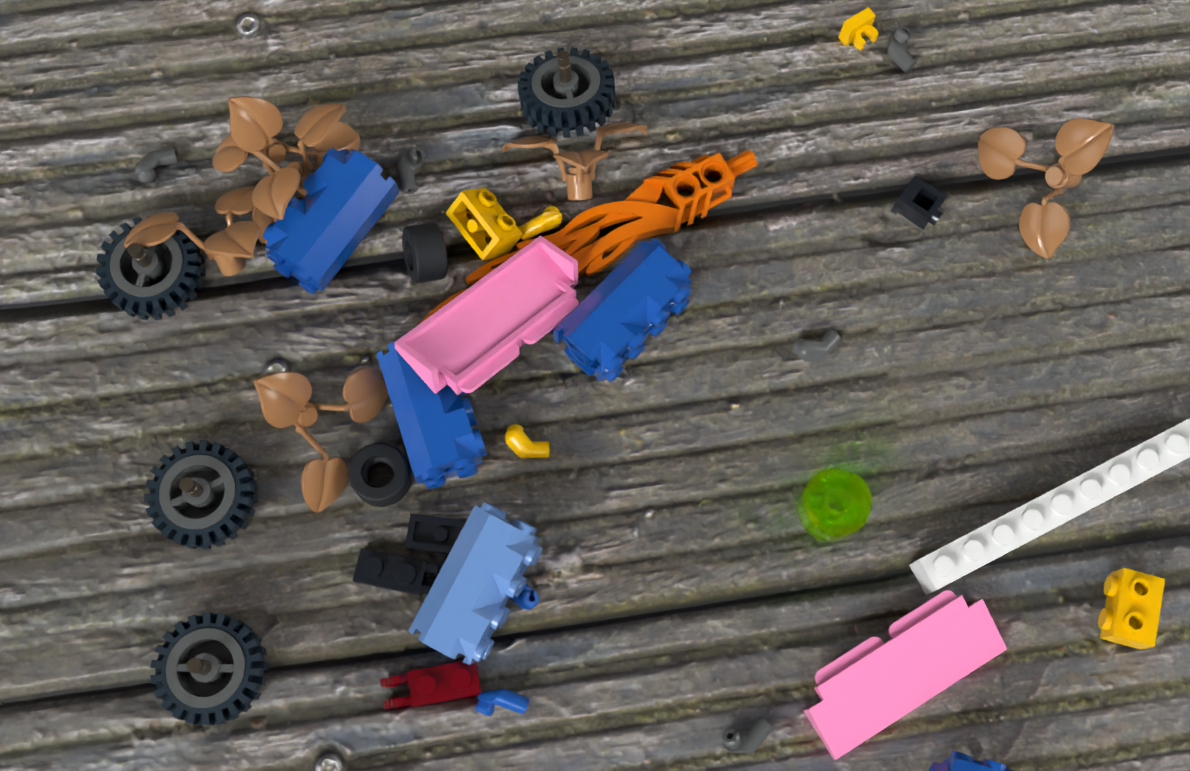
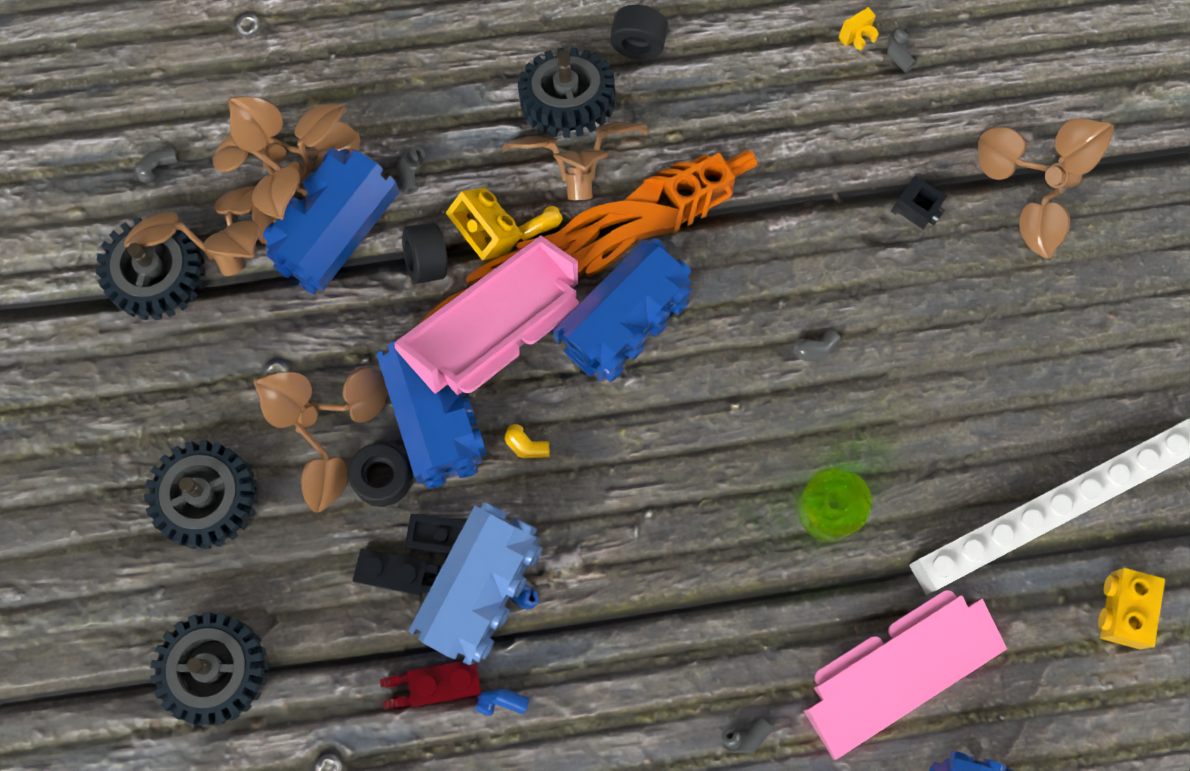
none -> black tyre [610,4,668,60]

